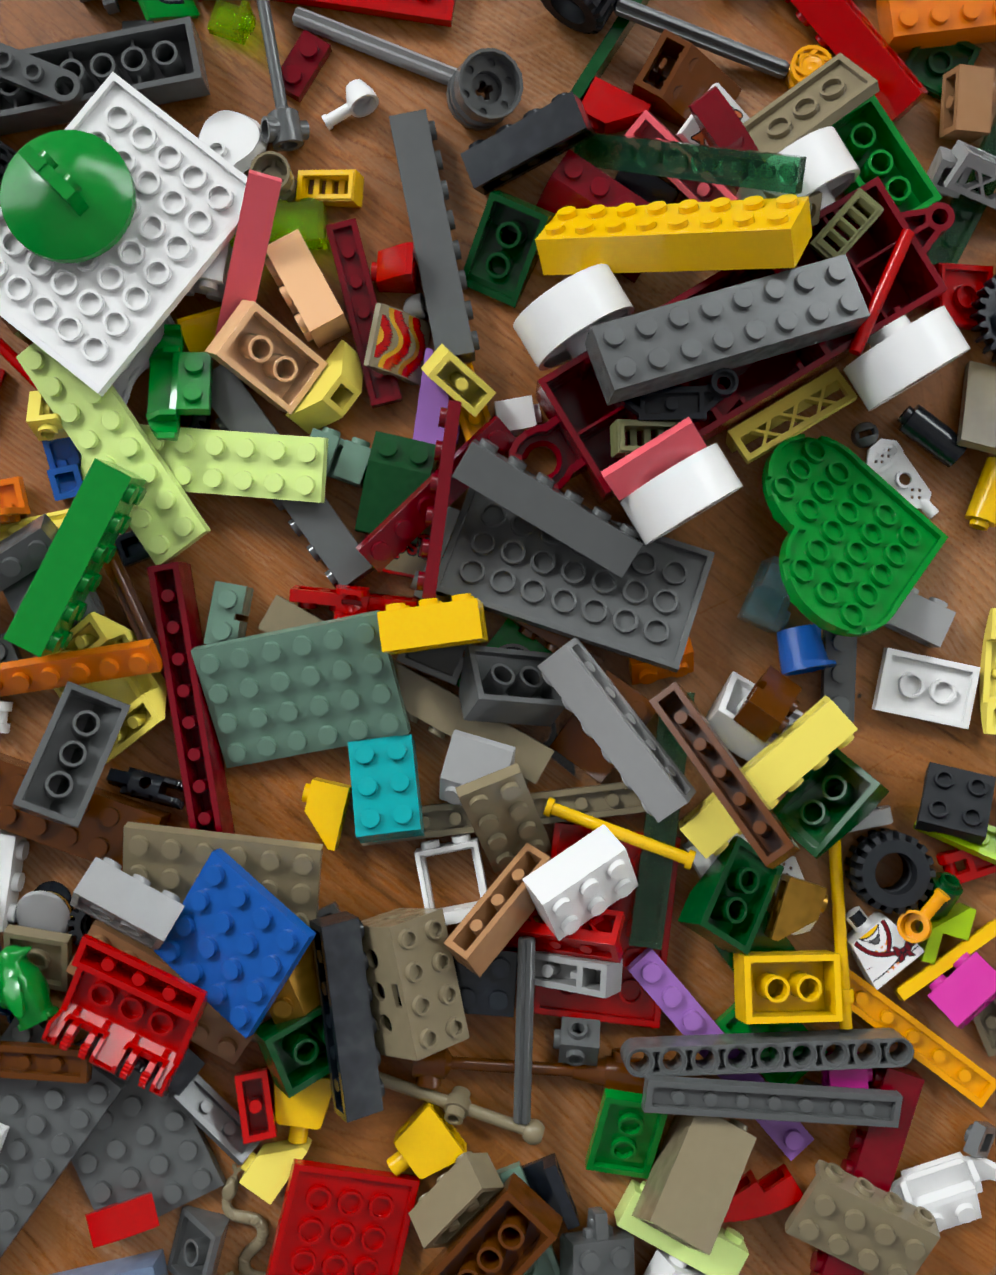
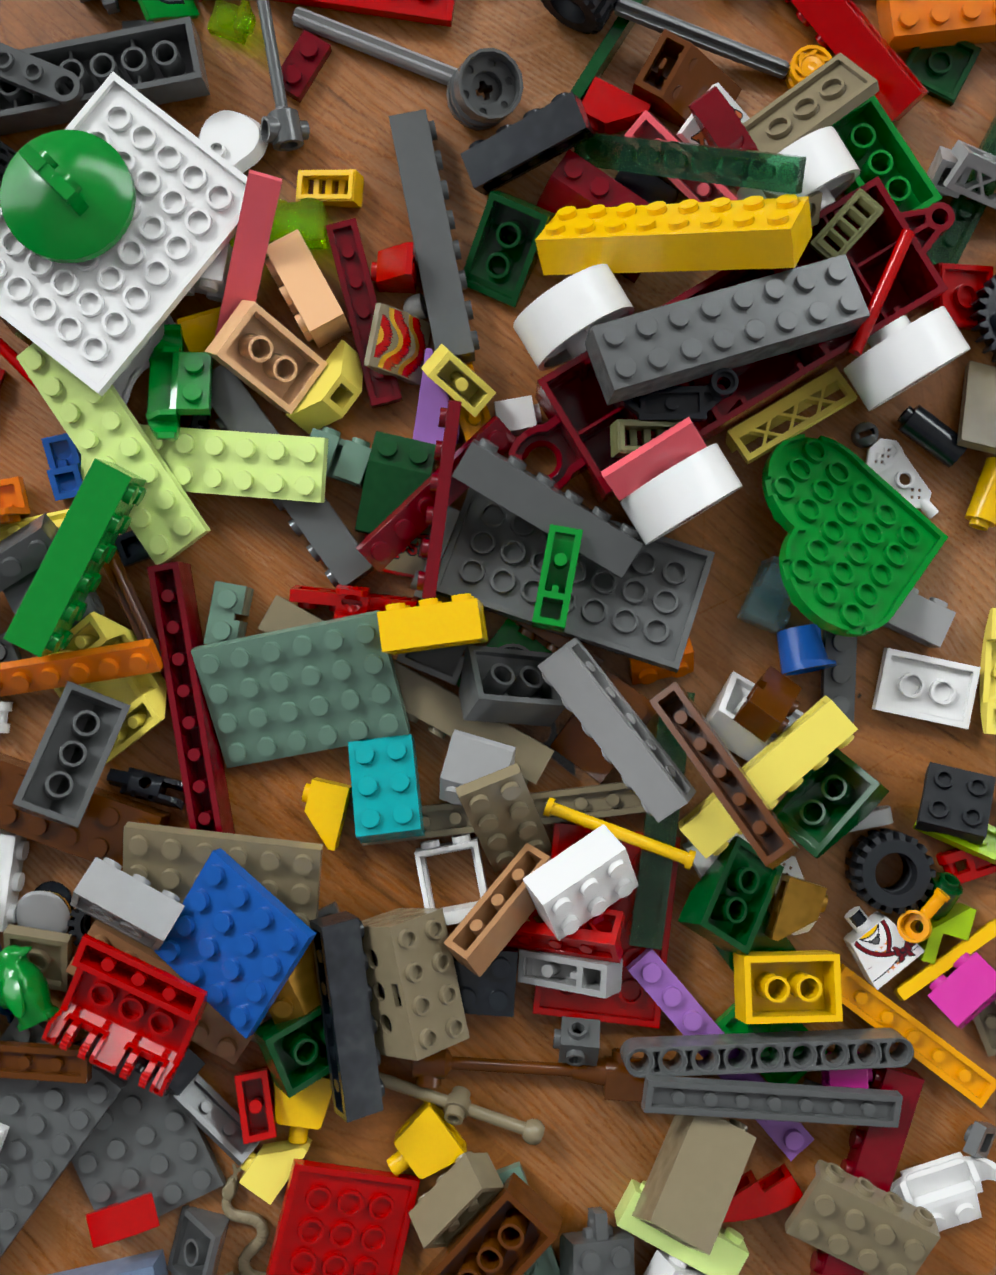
light yellow bracket [26,391,69,441] -> none
dark tan wheel [249,151,297,208] -> none
white bar [322,79,379,130] -> none
dark grey axle [513,936,536,1125] -> none
black panel [522,1153,580,1230] -> none
green plate [585,1088,668,1179] -> none
yellow bar [828,839,854,1030] -> none
medium nougat brick [939,64,995,142] -> none
none -> green slope [532,524,583,633]

